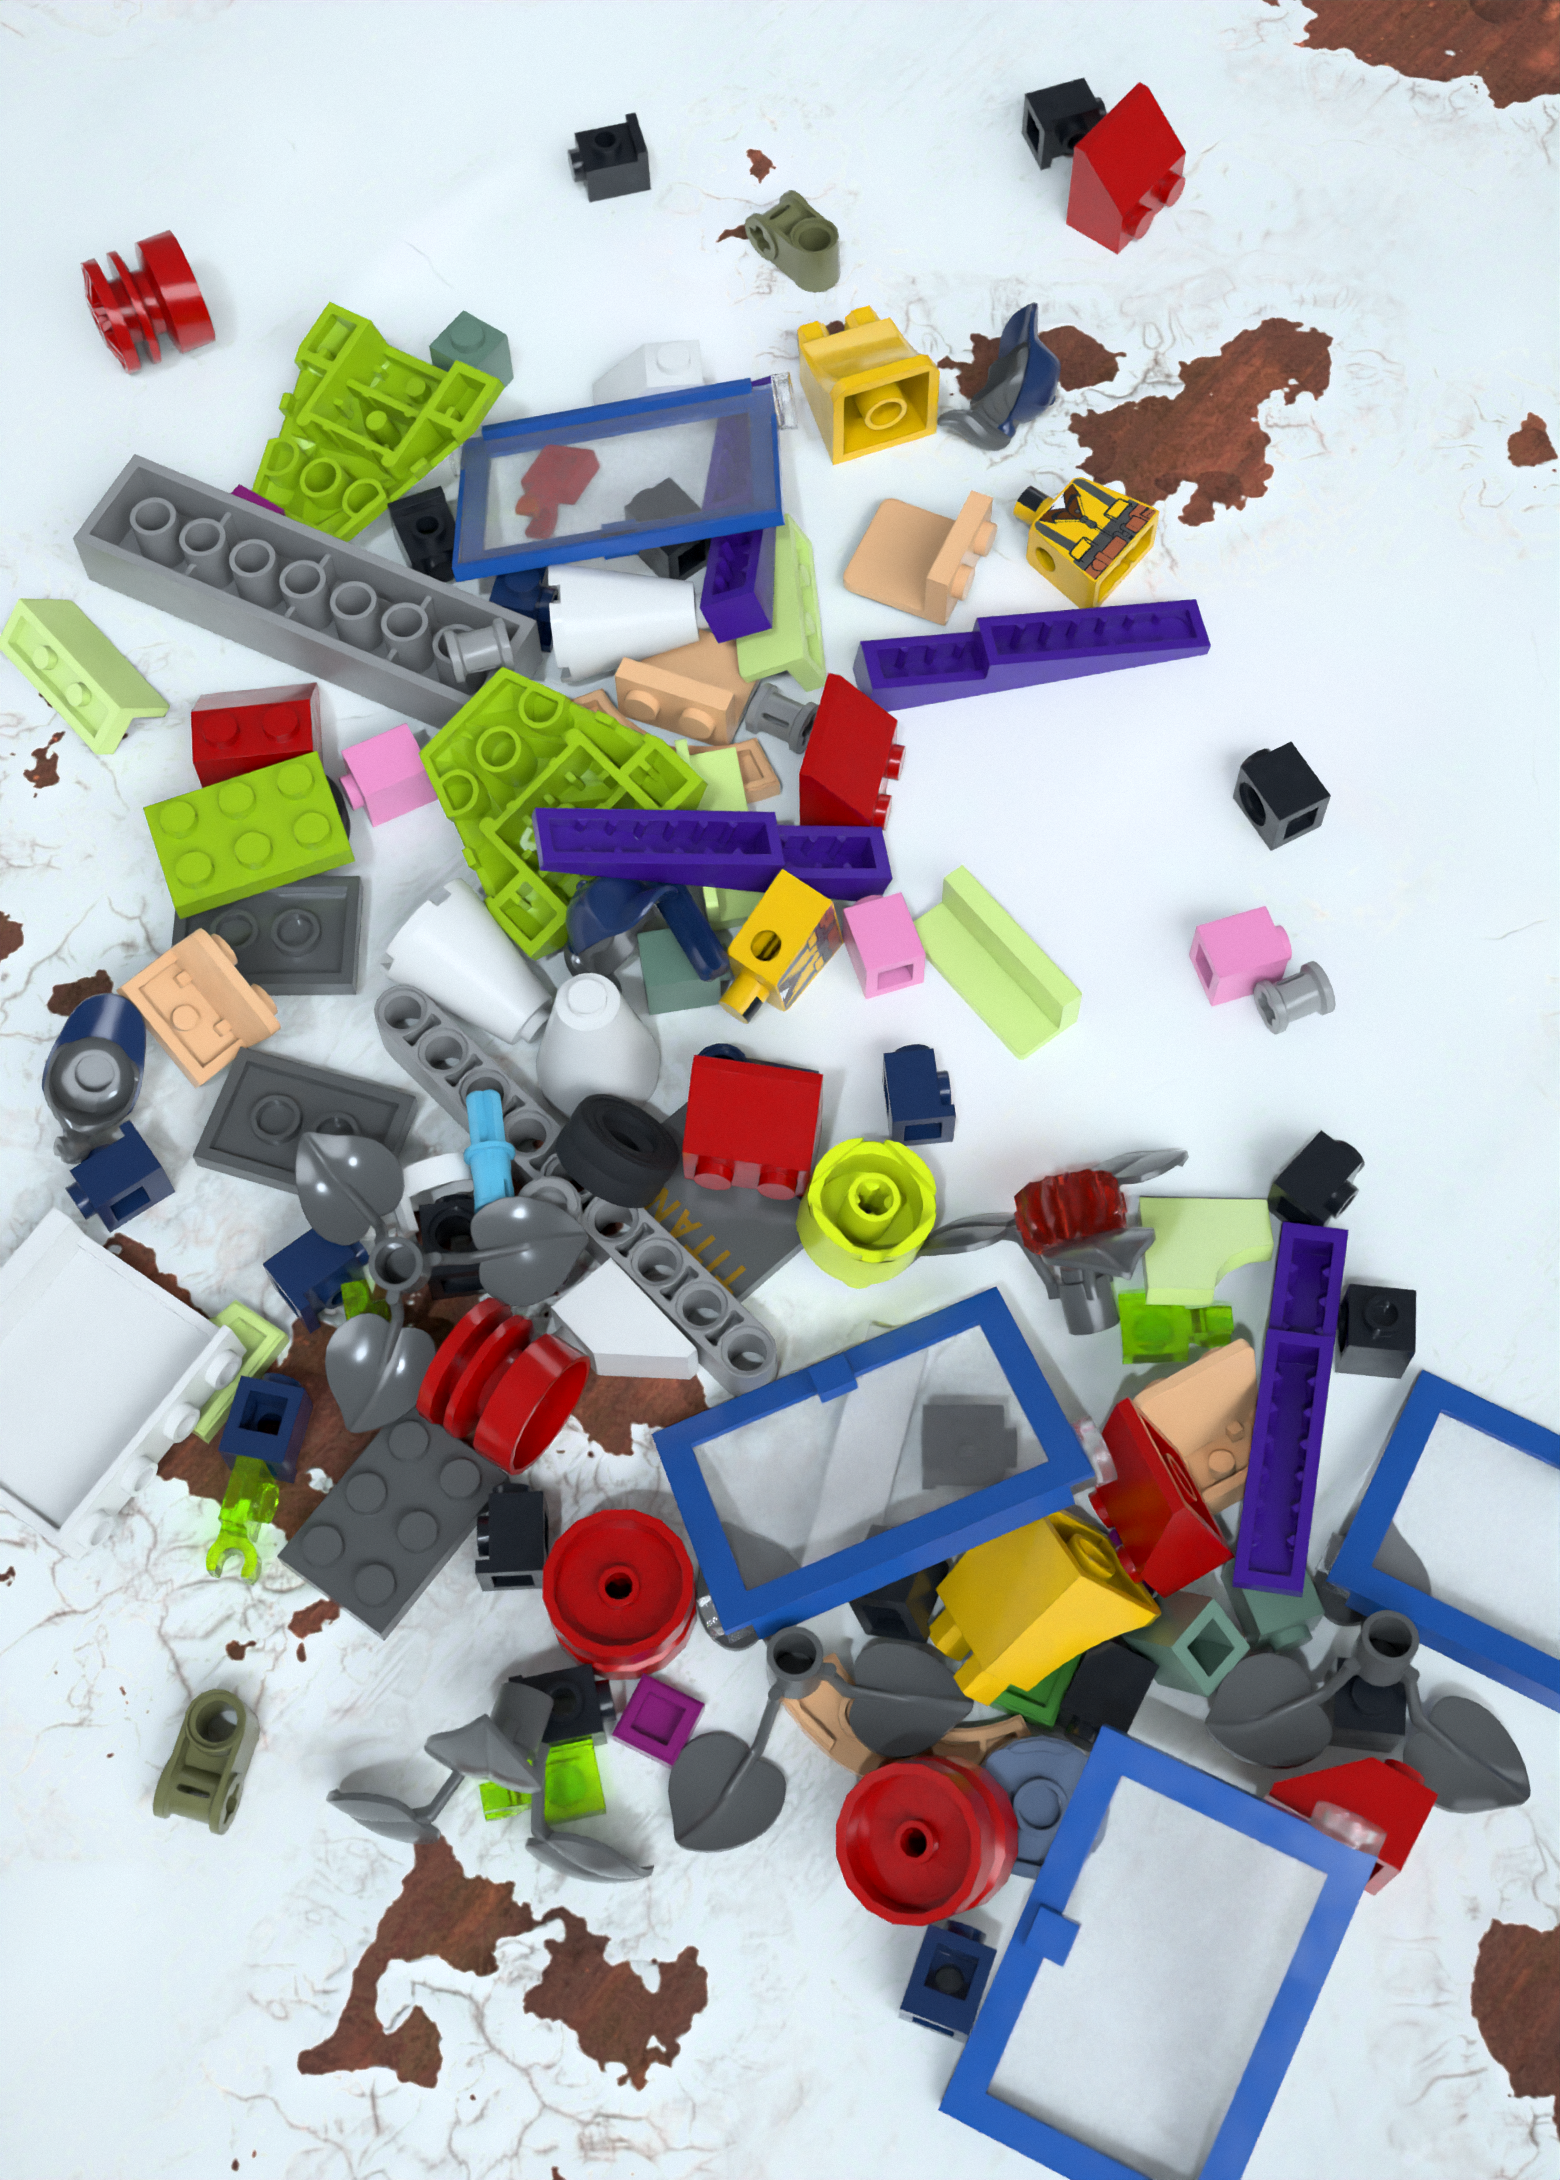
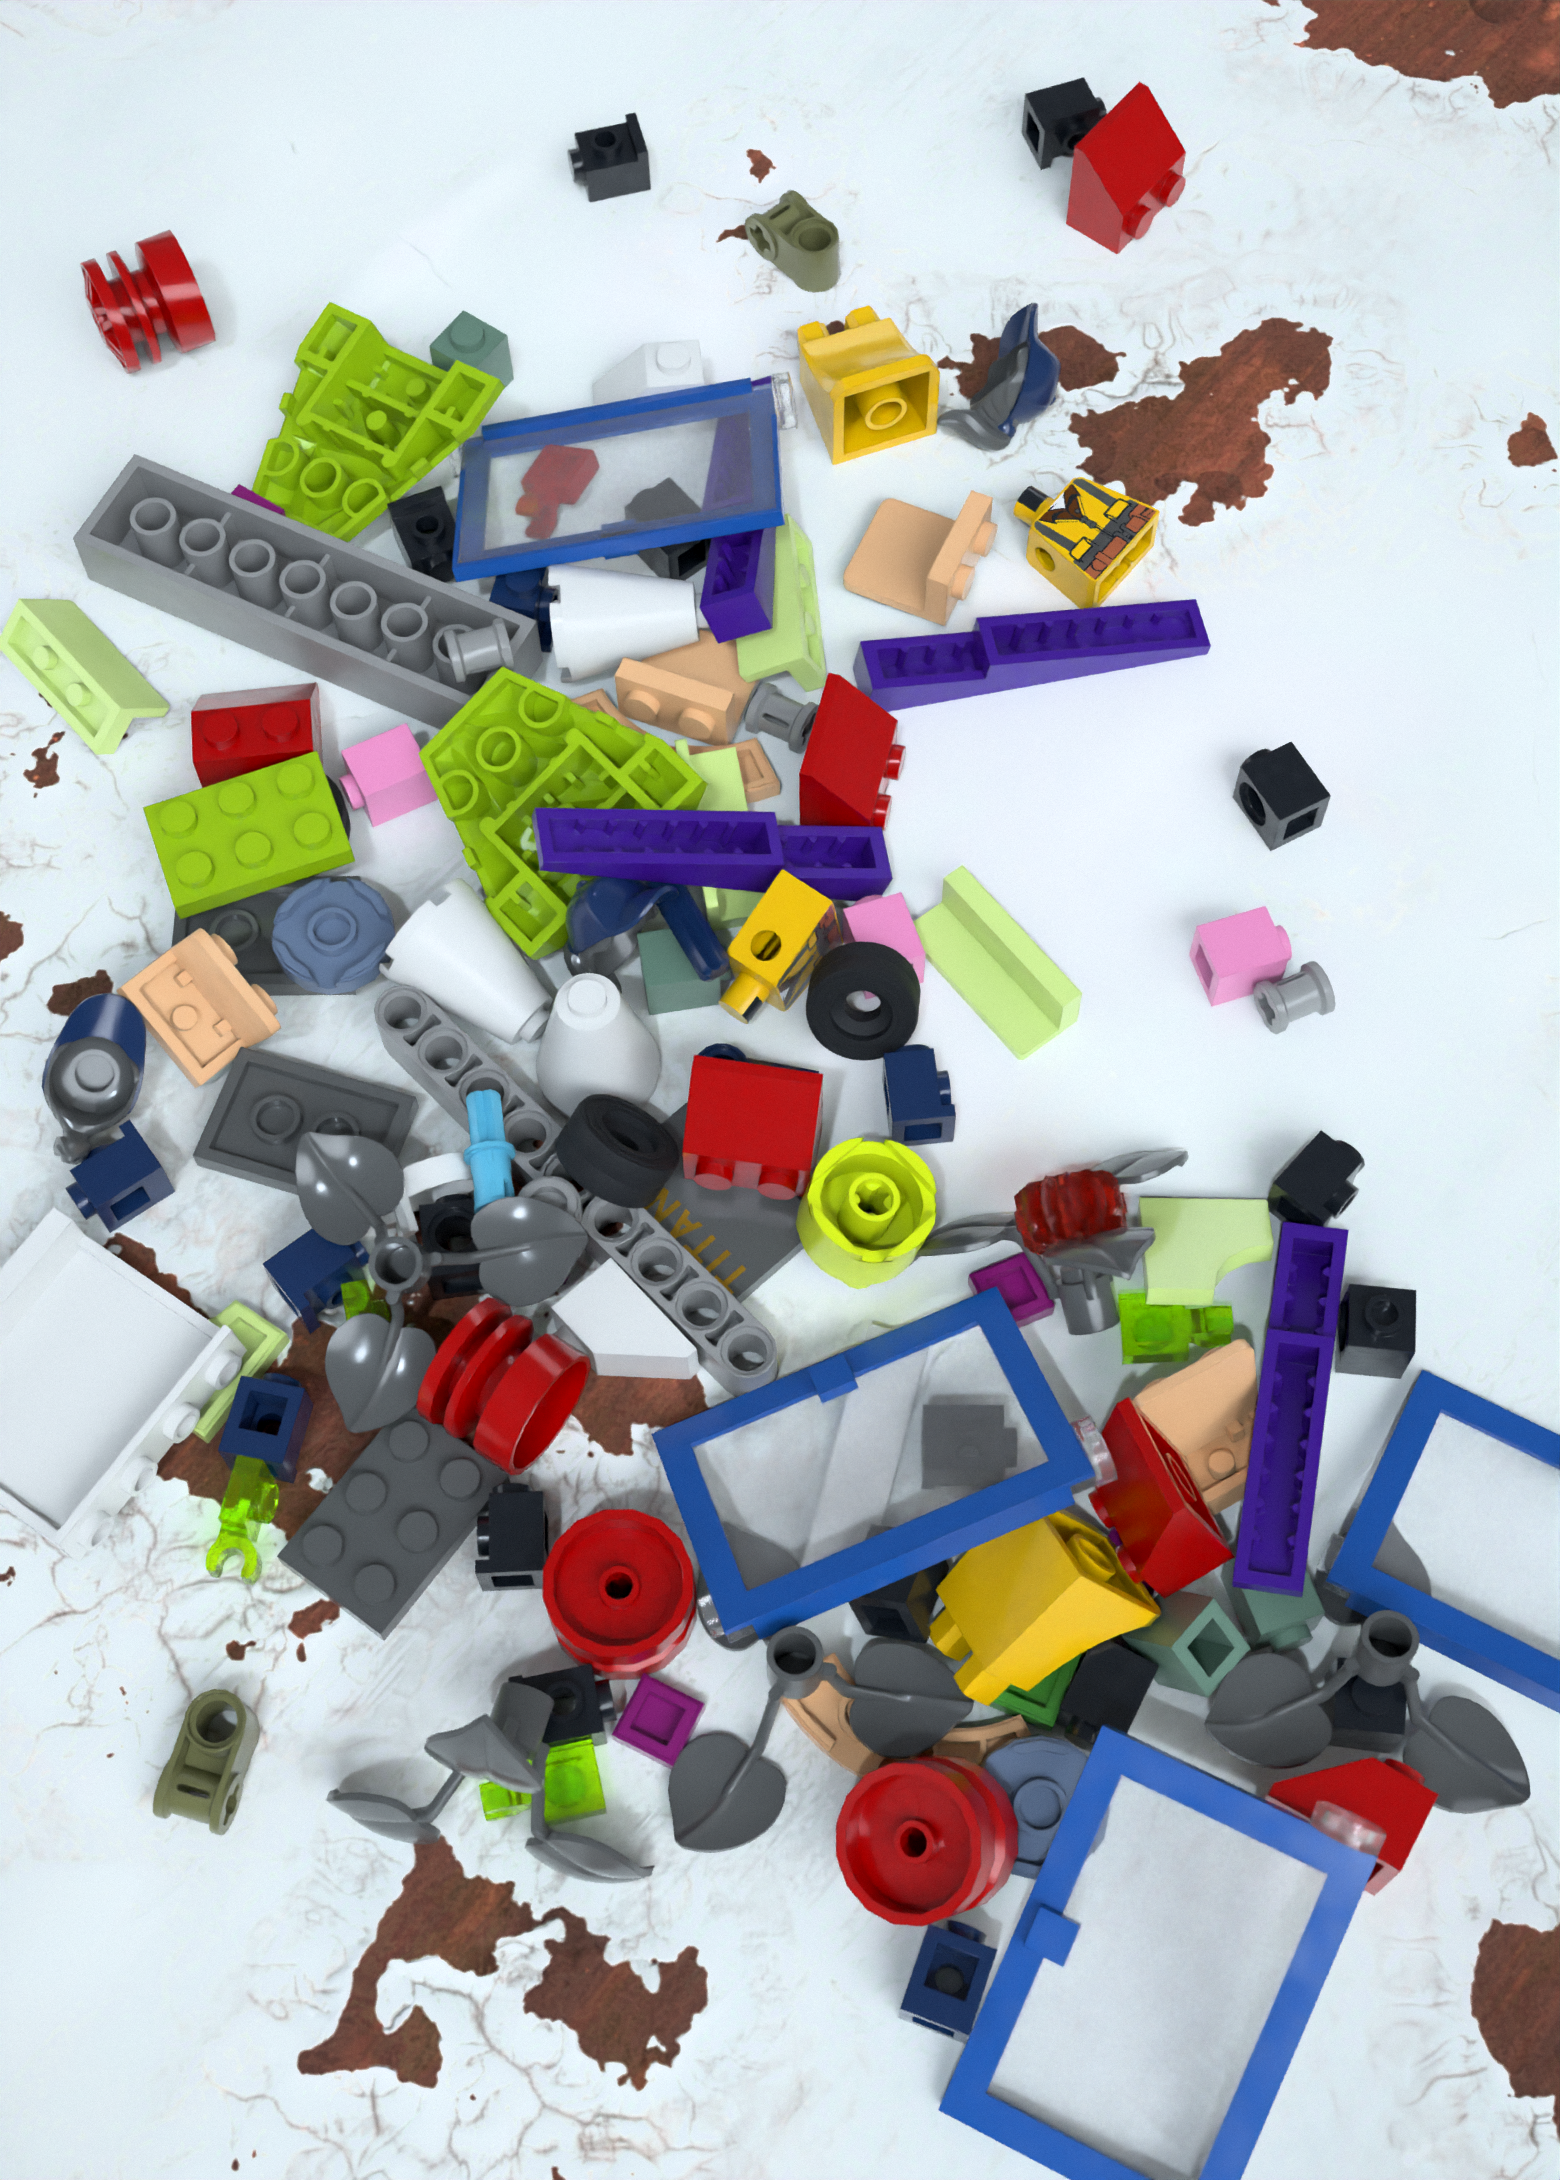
none -> sand blue tile [271,878,396,995]
none -> black tyre [806,942,921,1061]
none -> magenta tile [968,1252,1055,1328]

